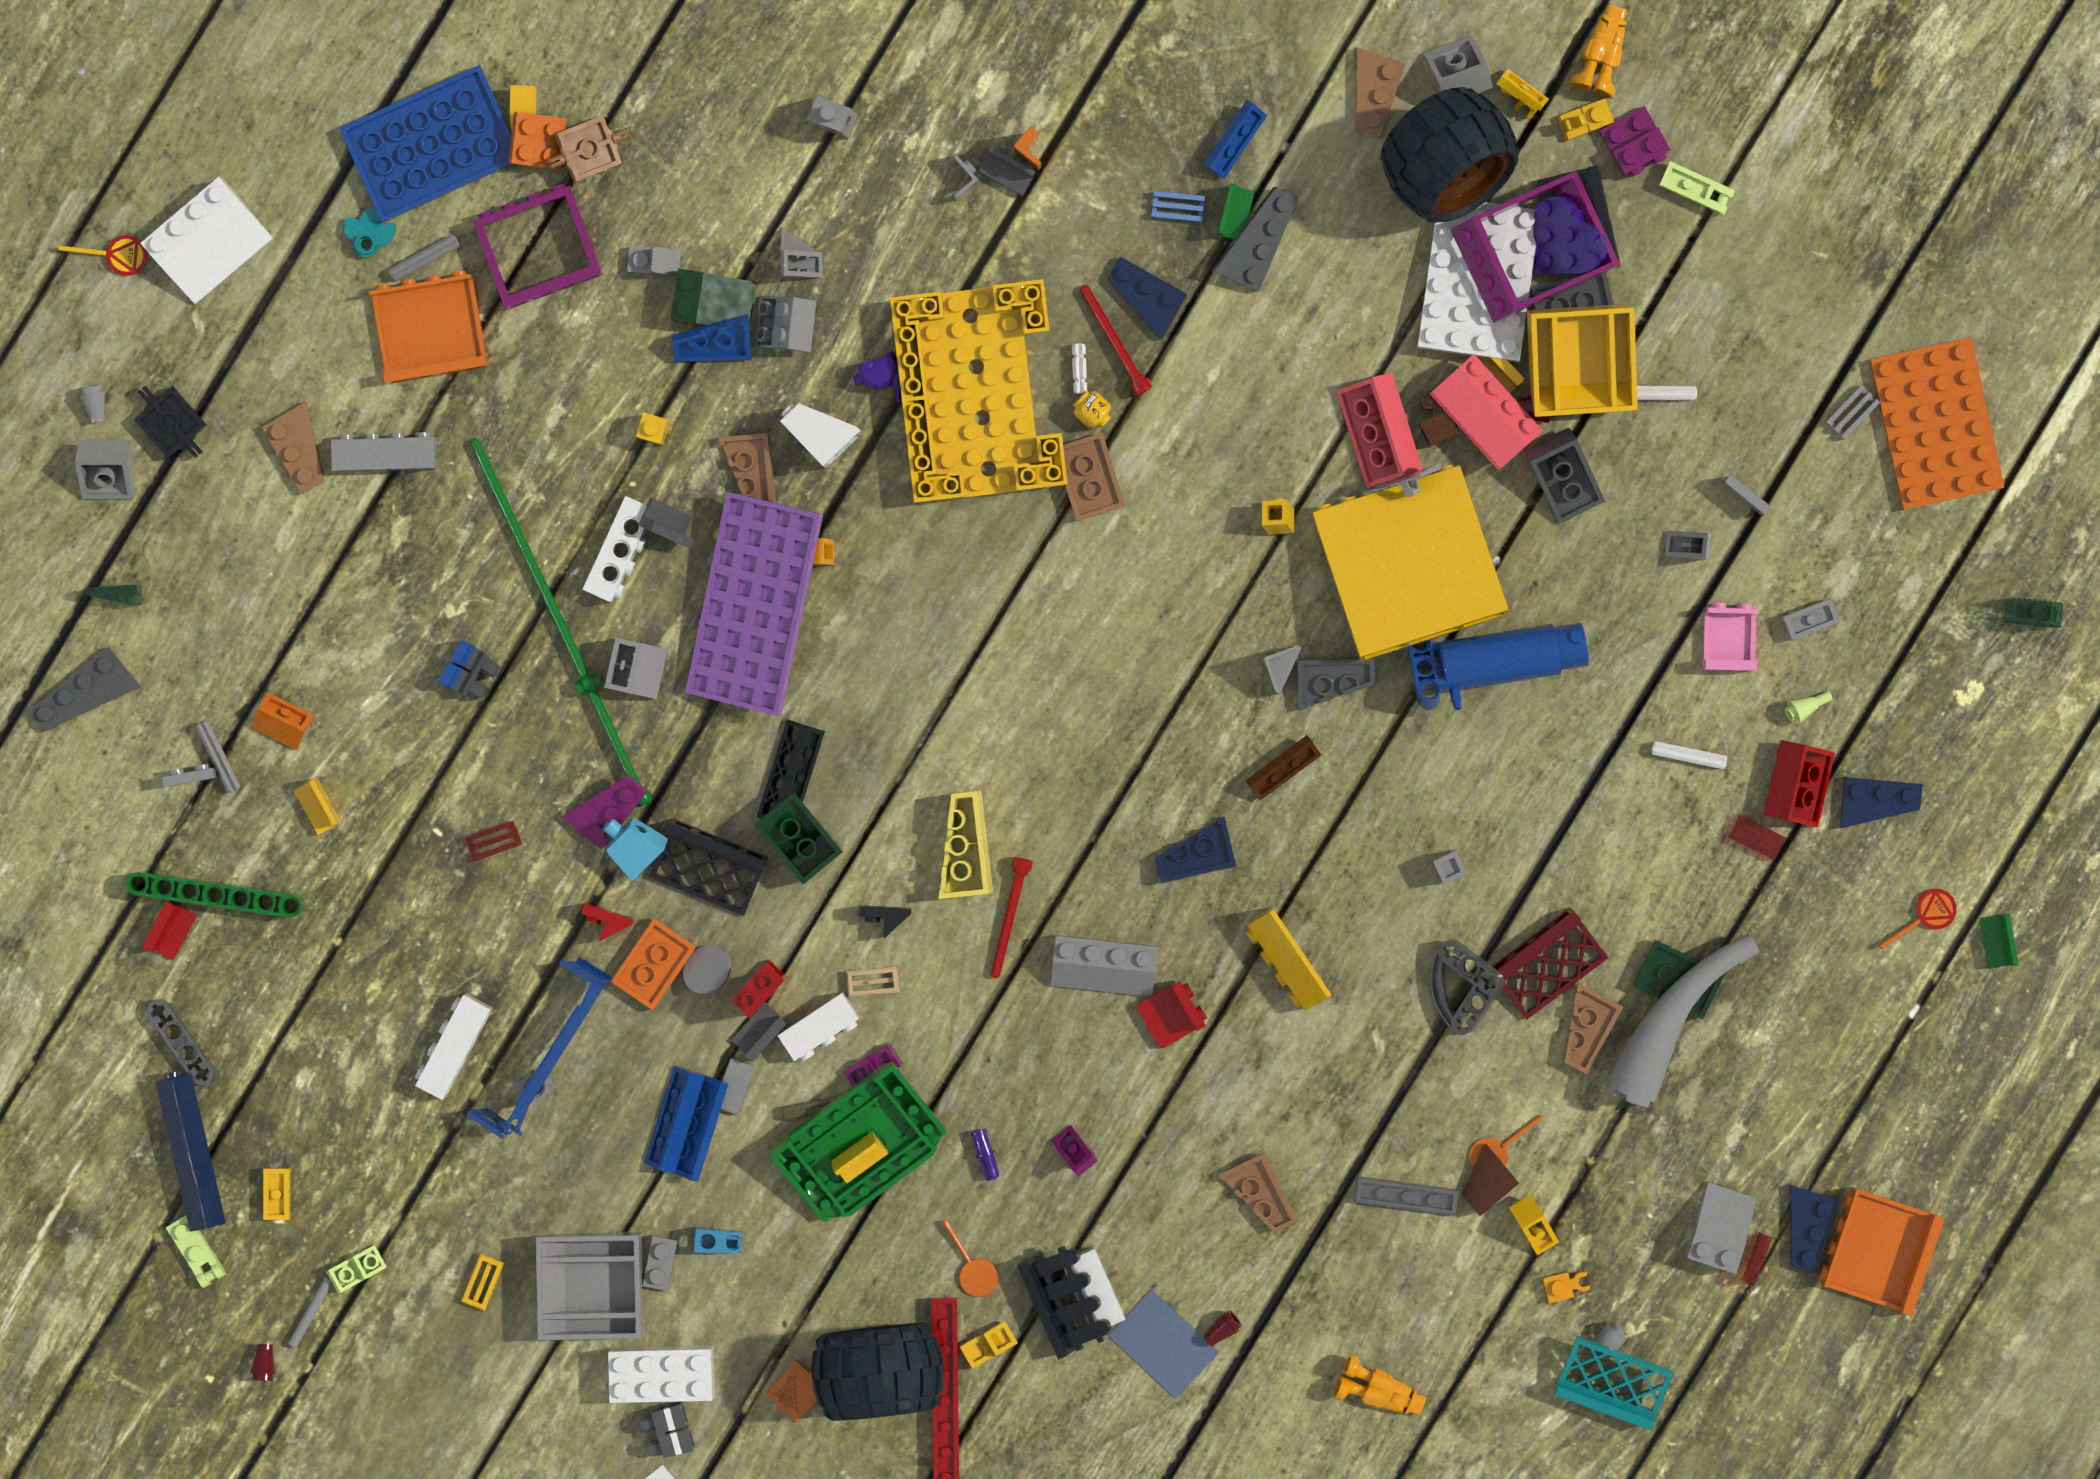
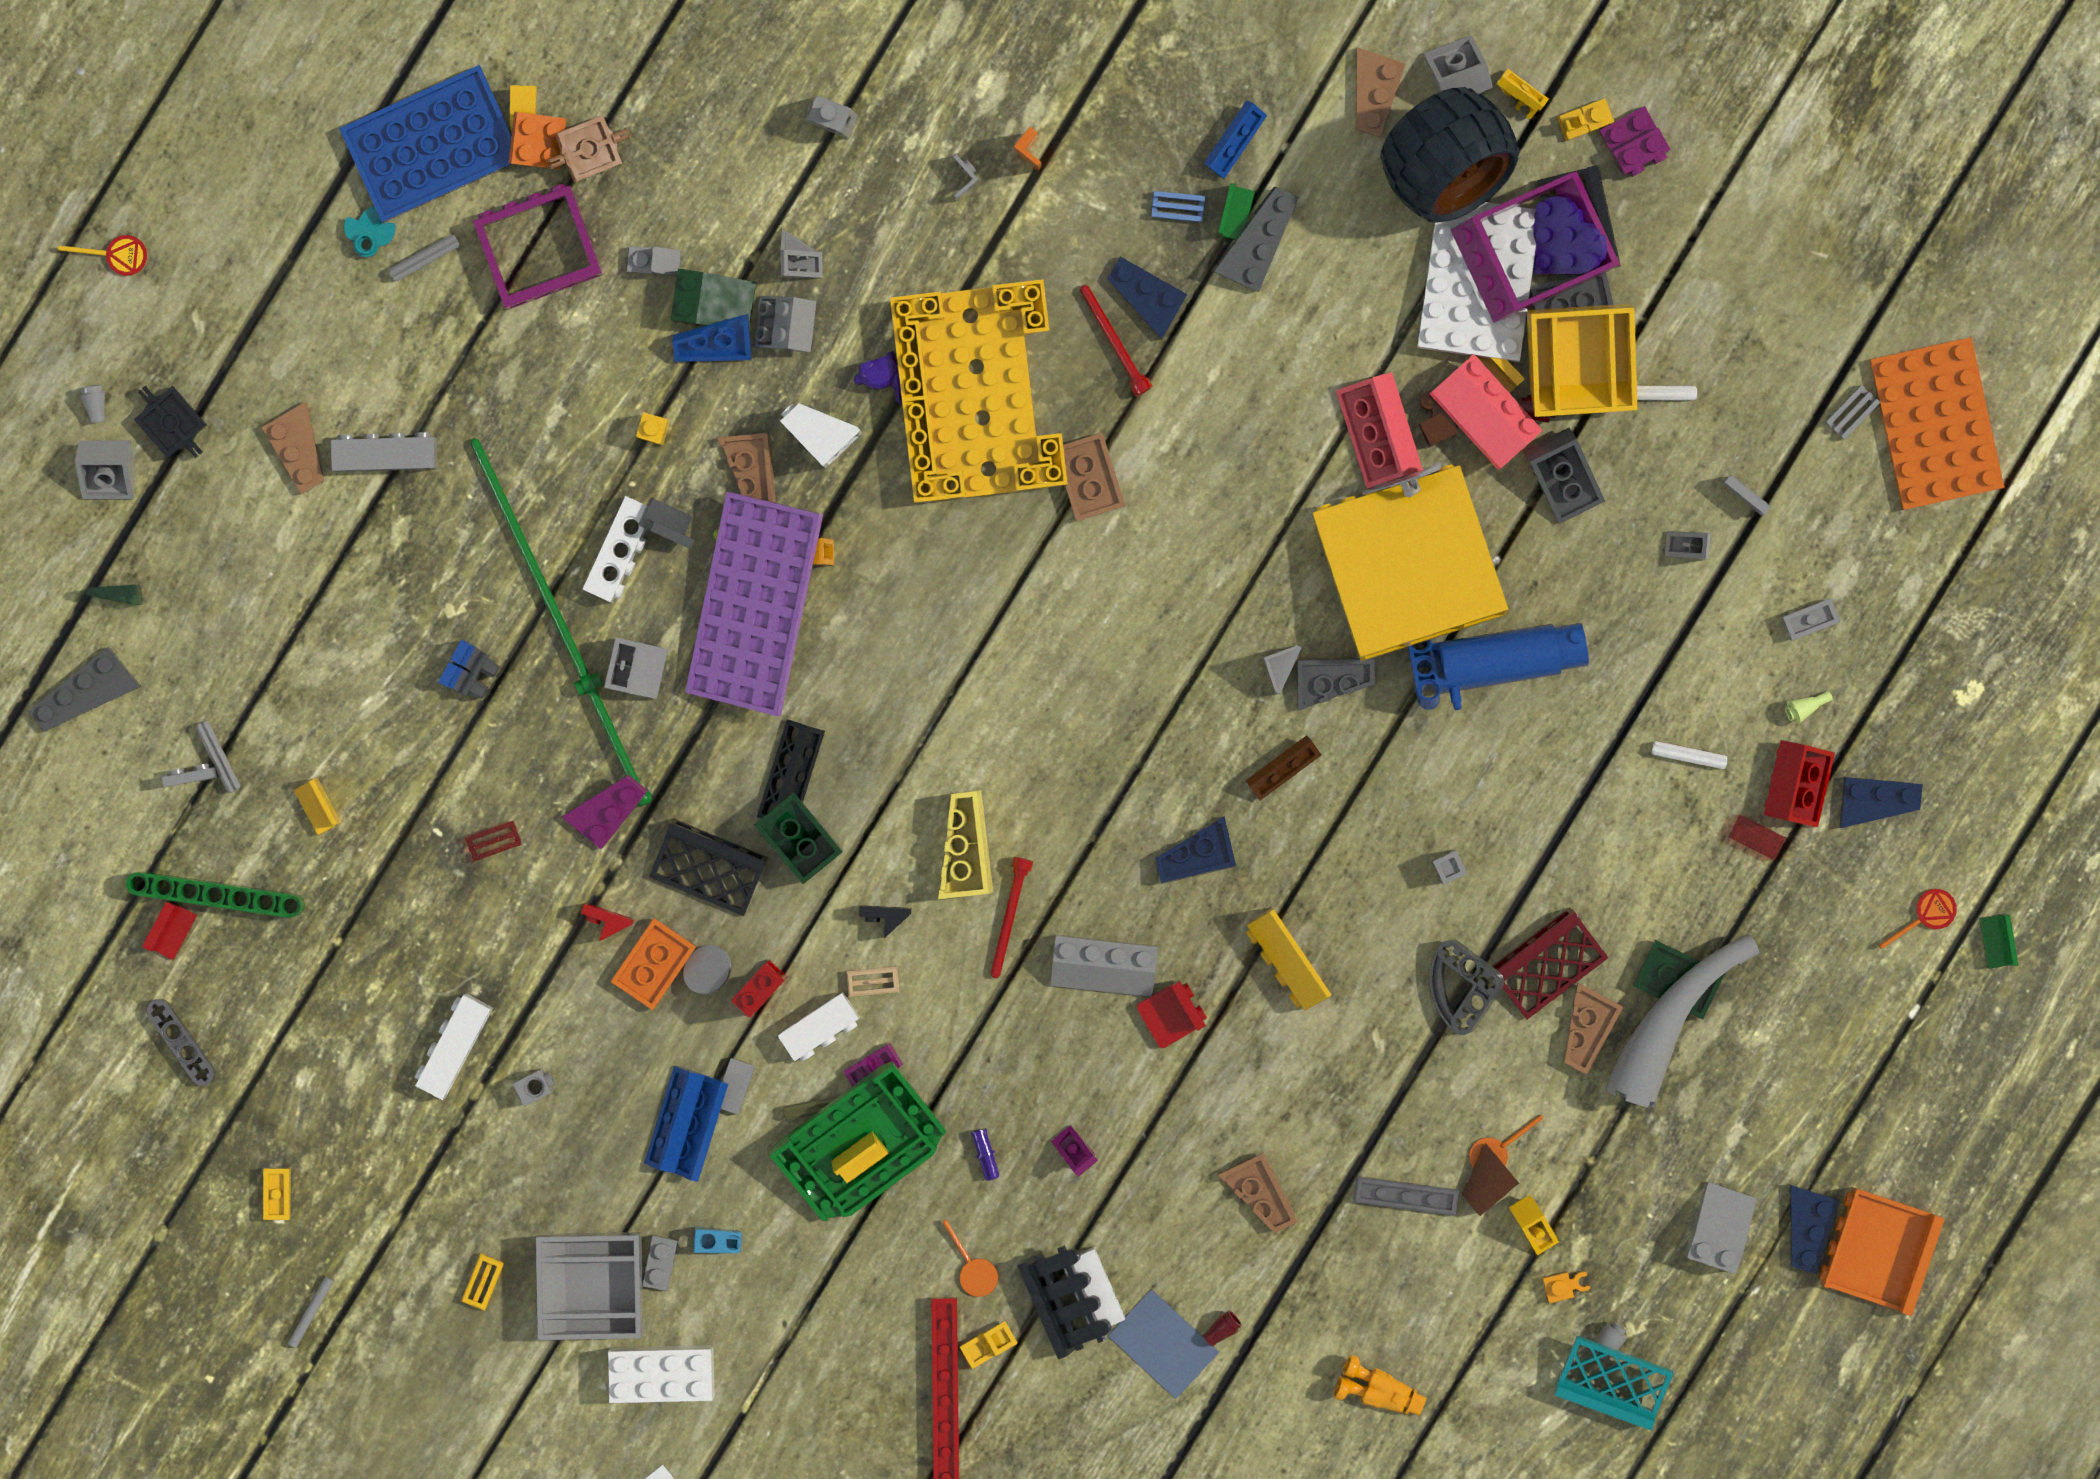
white slope [141,177,274,304] -> none
dark blue brick [155,1071,226,1232] -> none
yellowish green plate [166,1215,226,1288] -> none
dark red cone [250,1344,276,1381] -> none
orange panel [252,693,314,750] -> none
yellowish green slope [326,1245,387,1294] -> none
orange panel [369,271,489,384] -> none
blue piece [467,957,612,1139] -> none
medium azure torso [603,818,668,881] -> none
dark grey hips [639,1401,695,1458] -> none
dark grey panel [731,1002,788,1062] -> none
orange piece [766,1360,817,1422] -> none
black wheel [811,1323,944,1421] -> none
dark grey panel [978,146,1035,197] -> none
white axle [1072,343,1087,394] -> none
yellow head [1073,391,1111,429] -> none
yellow brick [1262,498,1294,535] -> none
light orange piece [1568,5,1627,99] -> none
yellowish green plate [1659,161,1735,215] -> none
bright pink panel [1702,603,1758,671] -> none
clear red tile [1741,1232,1772,1286] -> none
clear green brick [2004,597,2063,628] -> none

